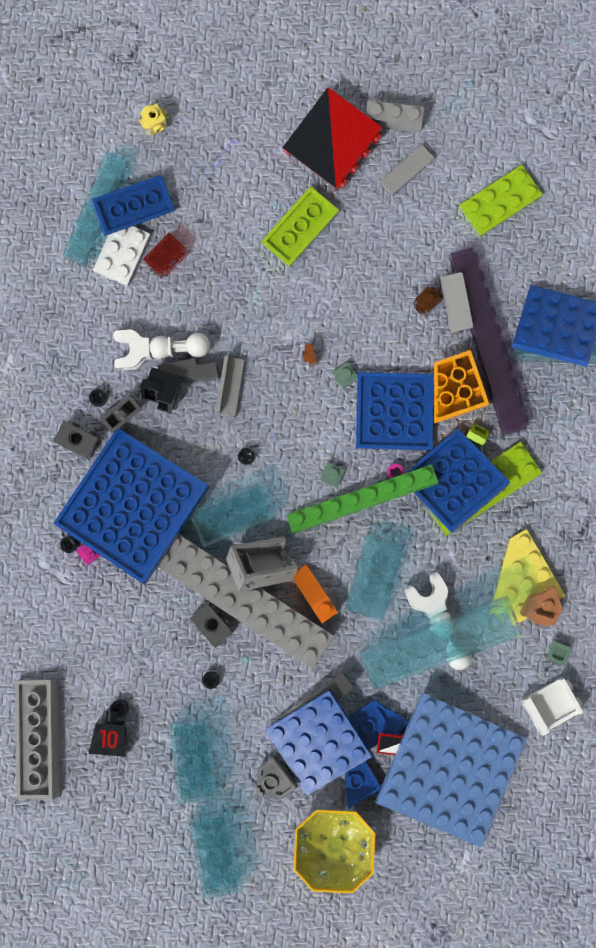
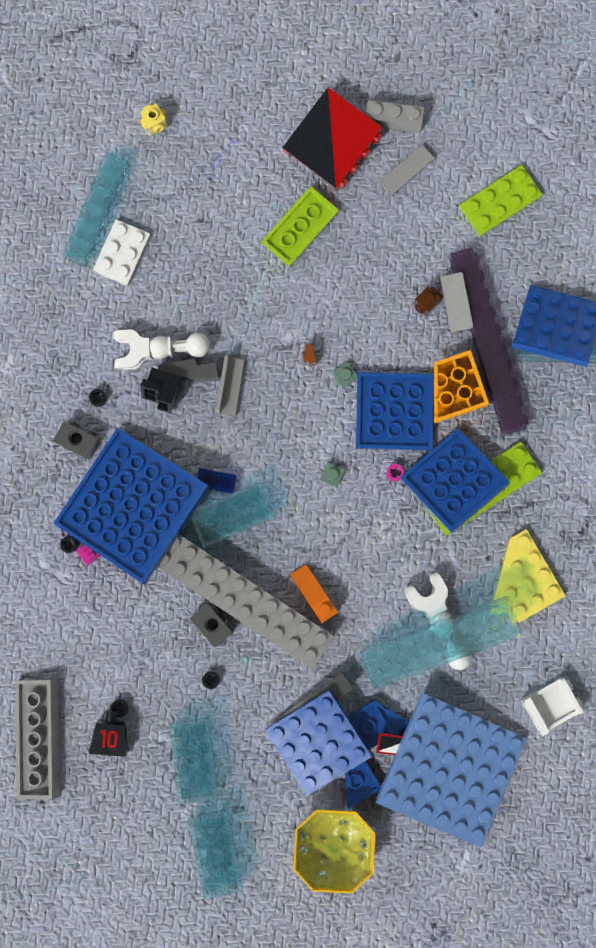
blue plate [91,175,175,236] -> none
dark grey brick [100,392,142,433] -> none
clear red brick [143,232,187,279] -> none
light grey piece [226,536,298,591] -> none
black axle [237,448,255,466] -> none
dark grey plate [255,755,298,799] -> none
bright green plate [286,464,439,534] -> none
clear light blue brick [344,535,404,621] -> none
lime plate [466,422,490,446] -> none
nougat plate [520,585,563,627] -> none
sand green plate [546,641,572,666] -> none
none -> clear blue plate [197,468,237,494]

